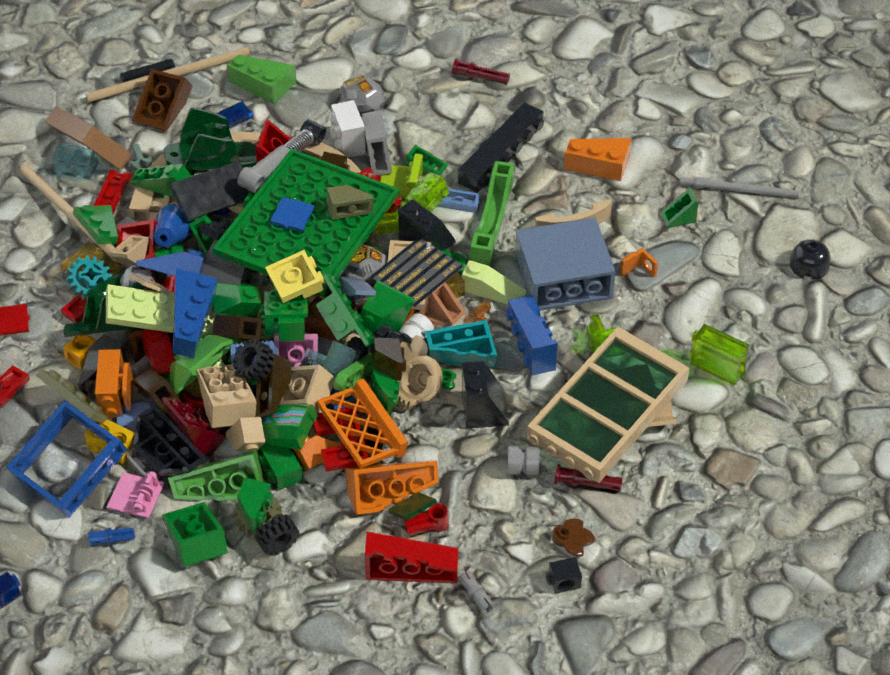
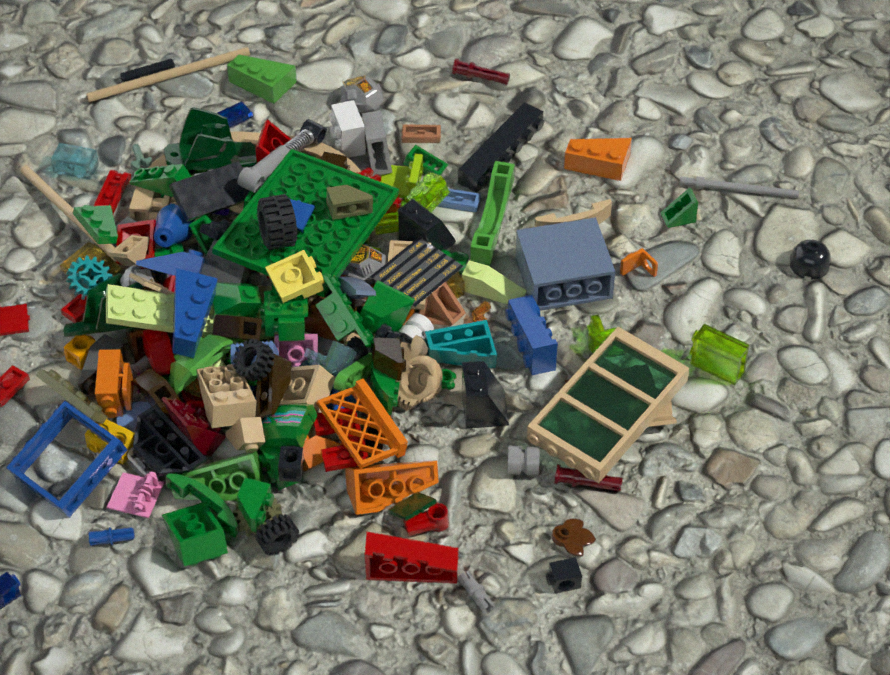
medium nougat beam [45,106,132,171] -> none
reddish brown slope [131,69,193,131] -> none
none -> green slope [166,473,238,538]
none -> black tyre [257,194,297,250]
none -> black brick [278,446,304,482]
none -> nougat tile [402,124,441,143]

